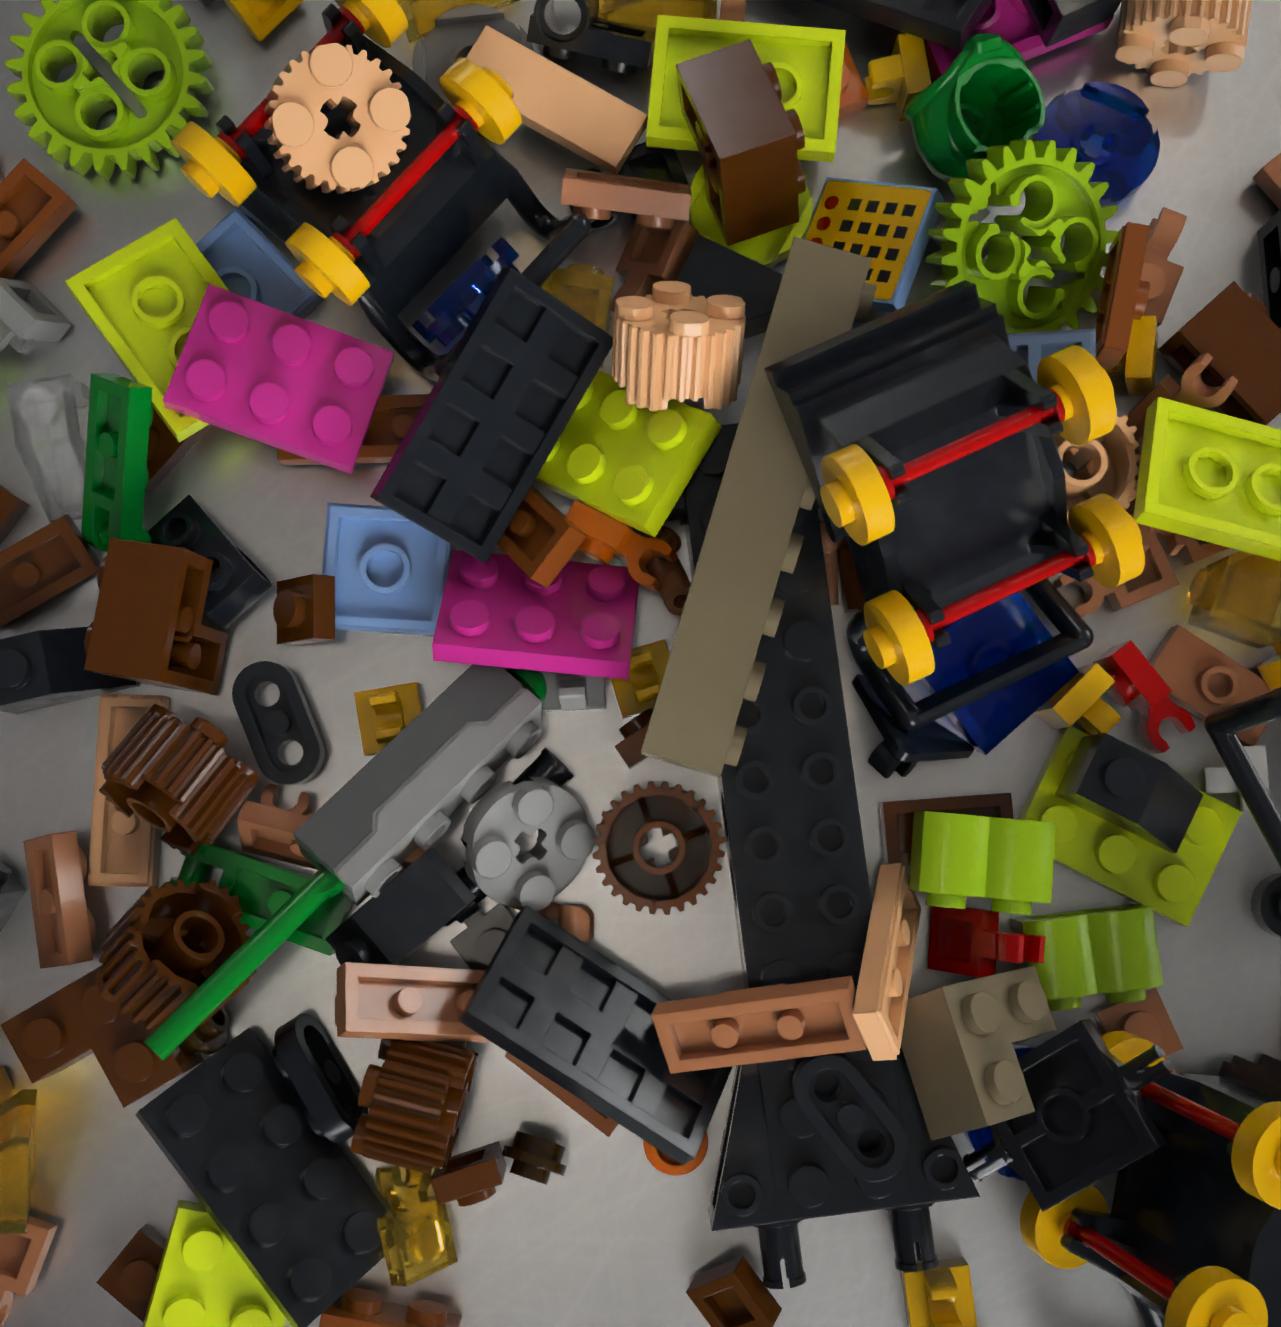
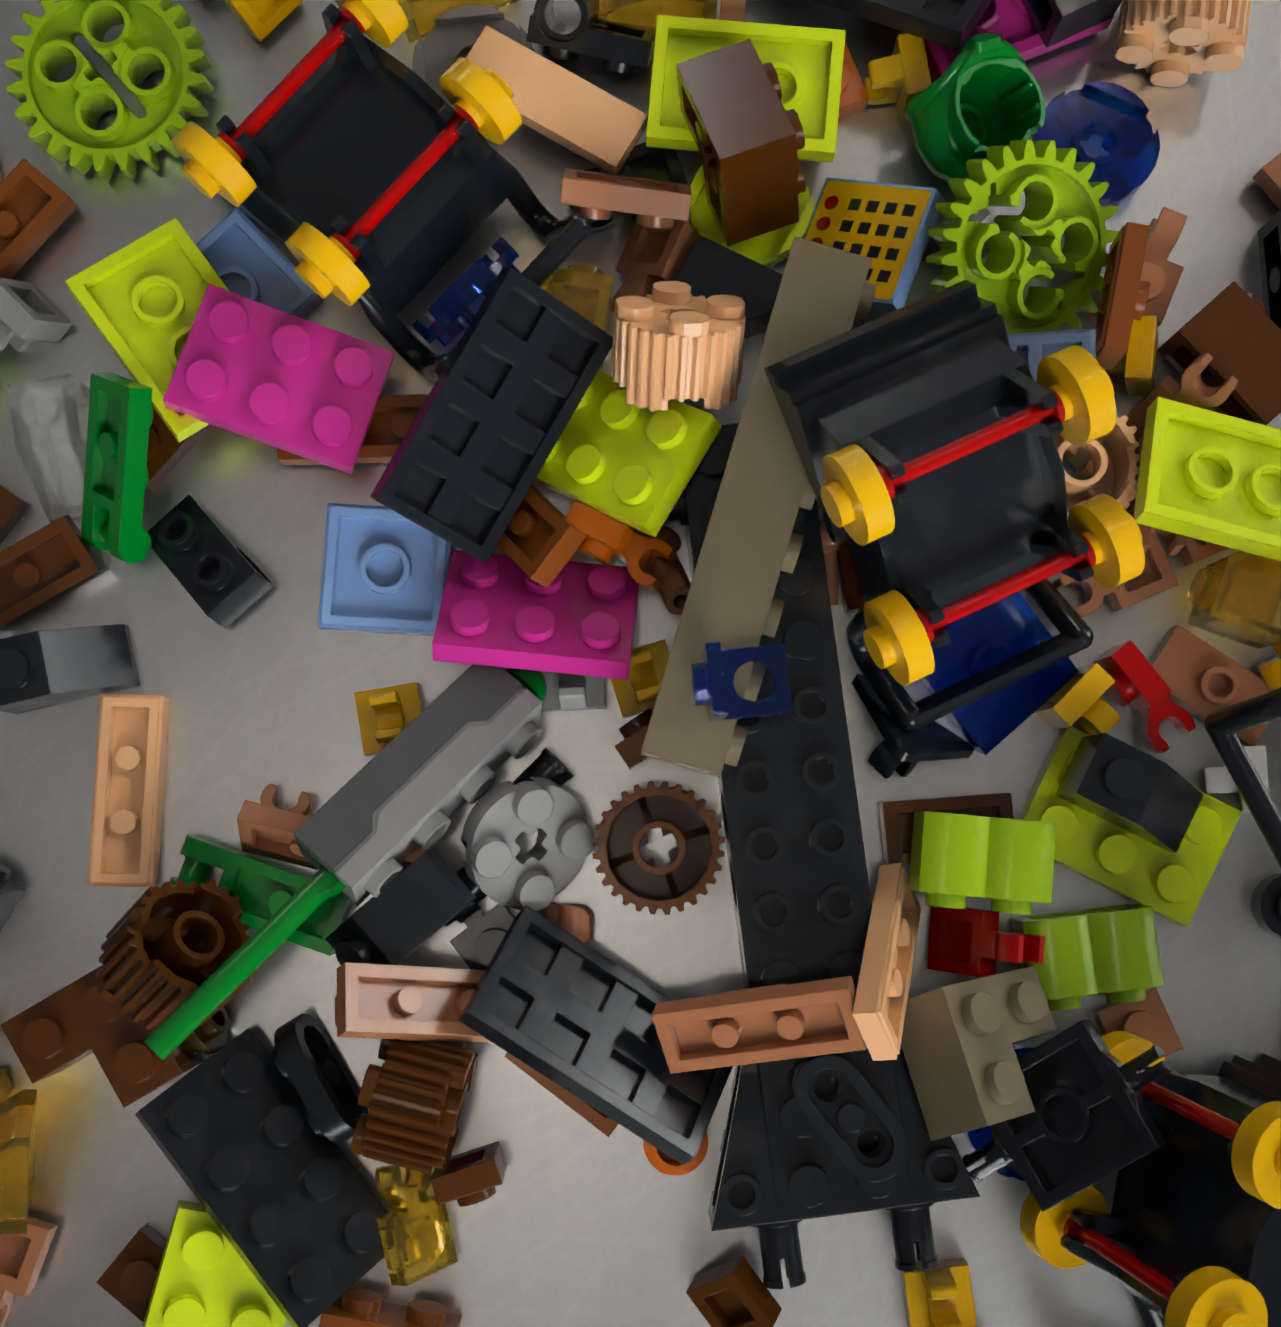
nougat plate [23,831,96,969] -> none
reddish brown brick [84,538,228,696] -> none
reddish brown brick [99,704,260,856] -> none
black plate [232,661,325,785] -> none
light nougat brick [264,43,411,194] -> none
reddish brown plate [273,574,335,646] -> none
dark brown plate [502,1131,567,1185] -> none
none -> clear blue bracket [691,642,792,722]

